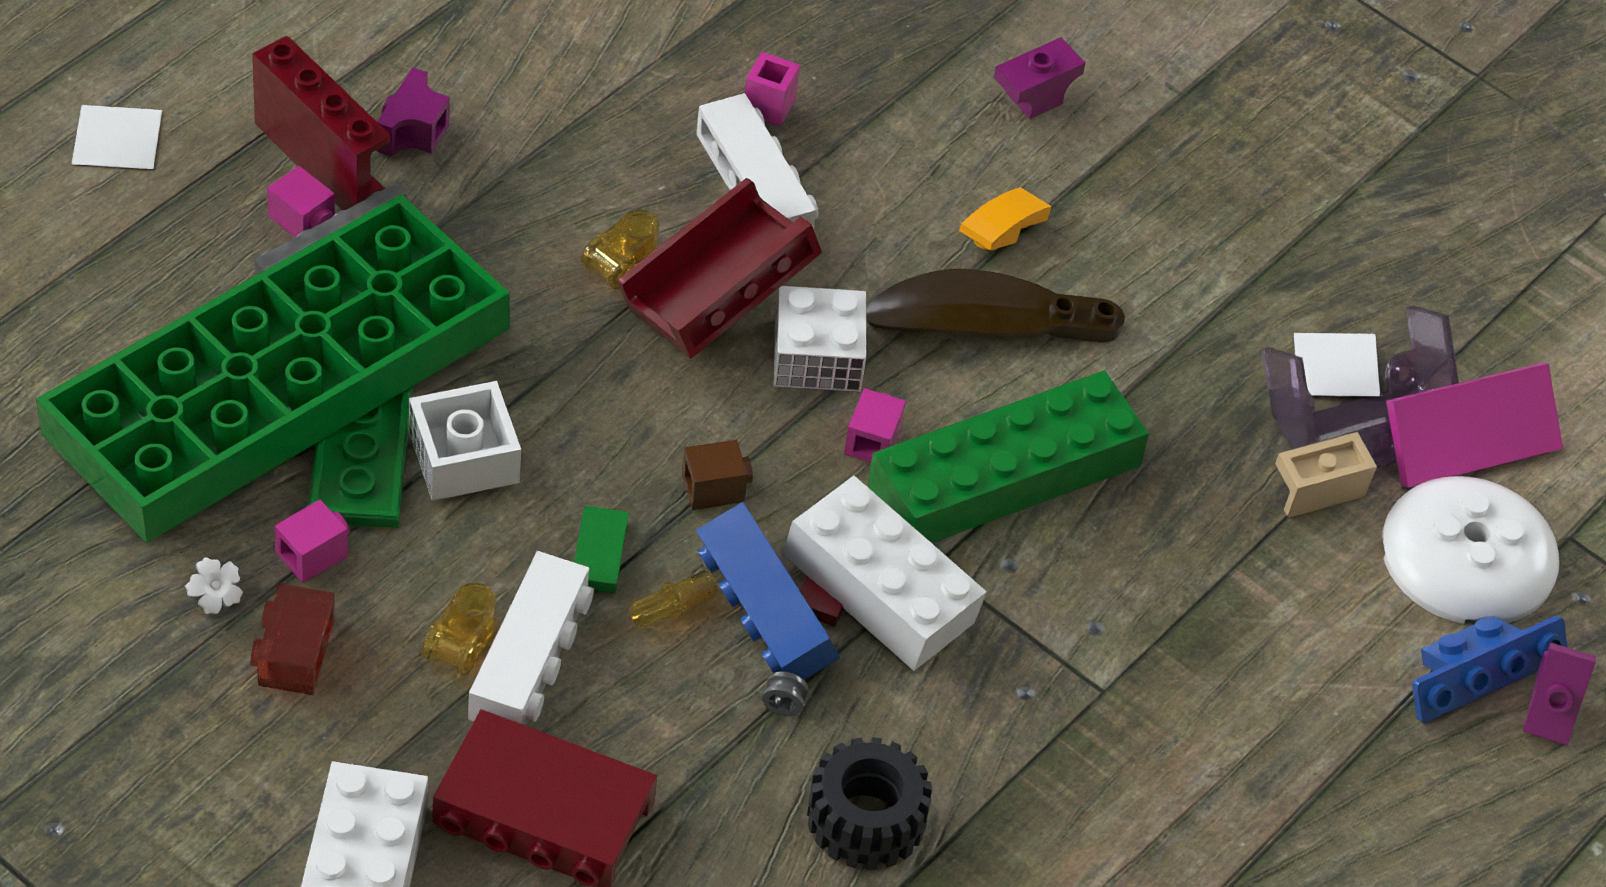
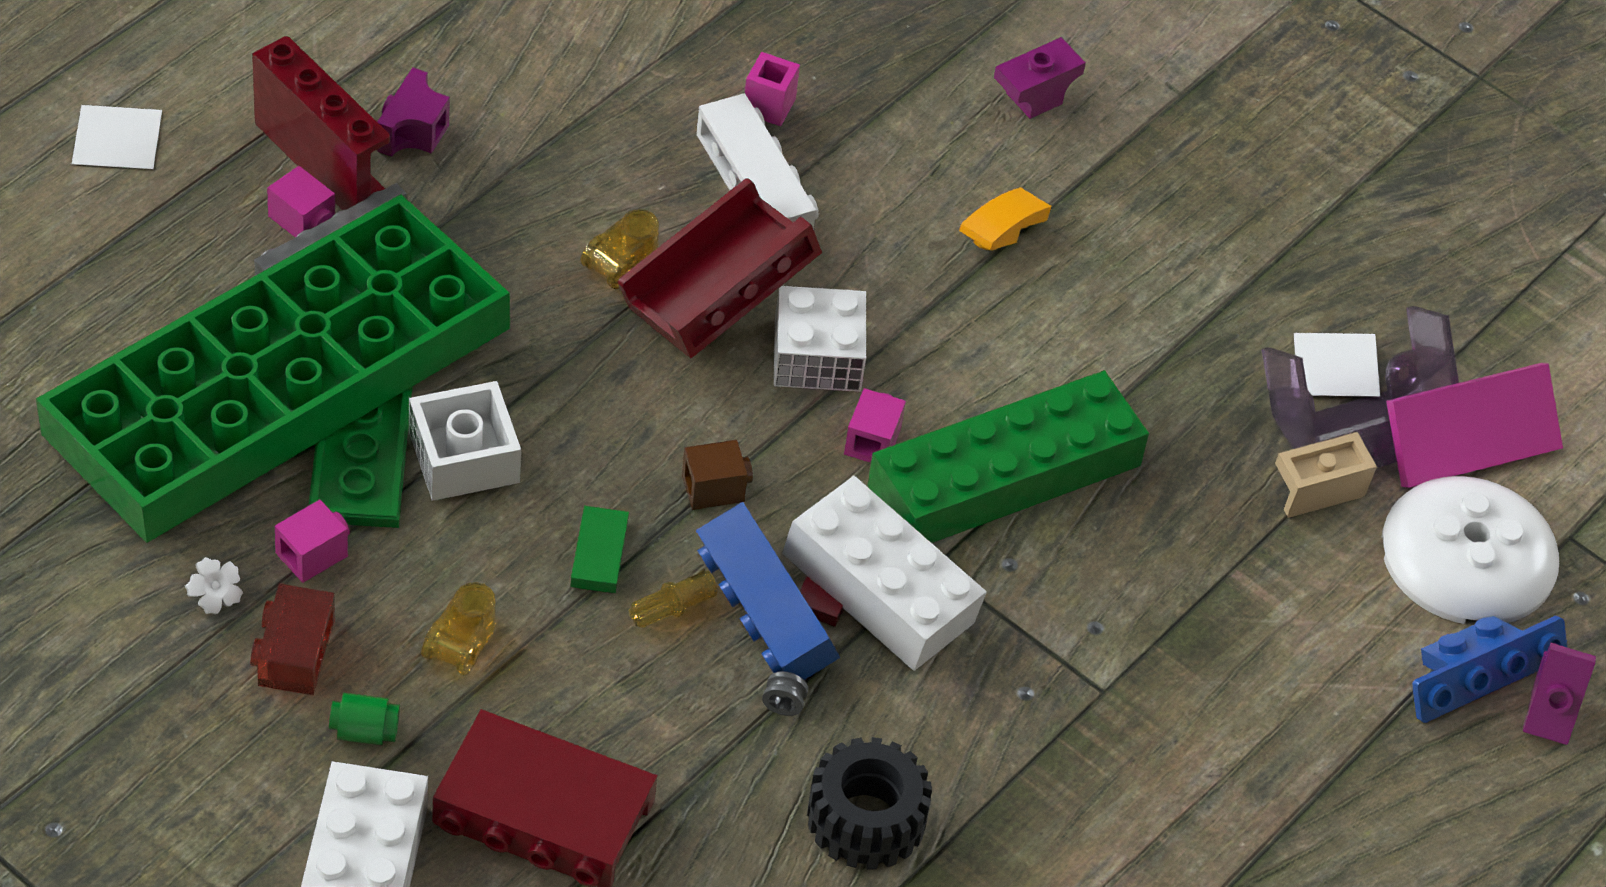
white brick [468,551,594,726] -> none
dark brown plant [866,269,1125,342] -> none
none -> green brick [329,693,400,746]

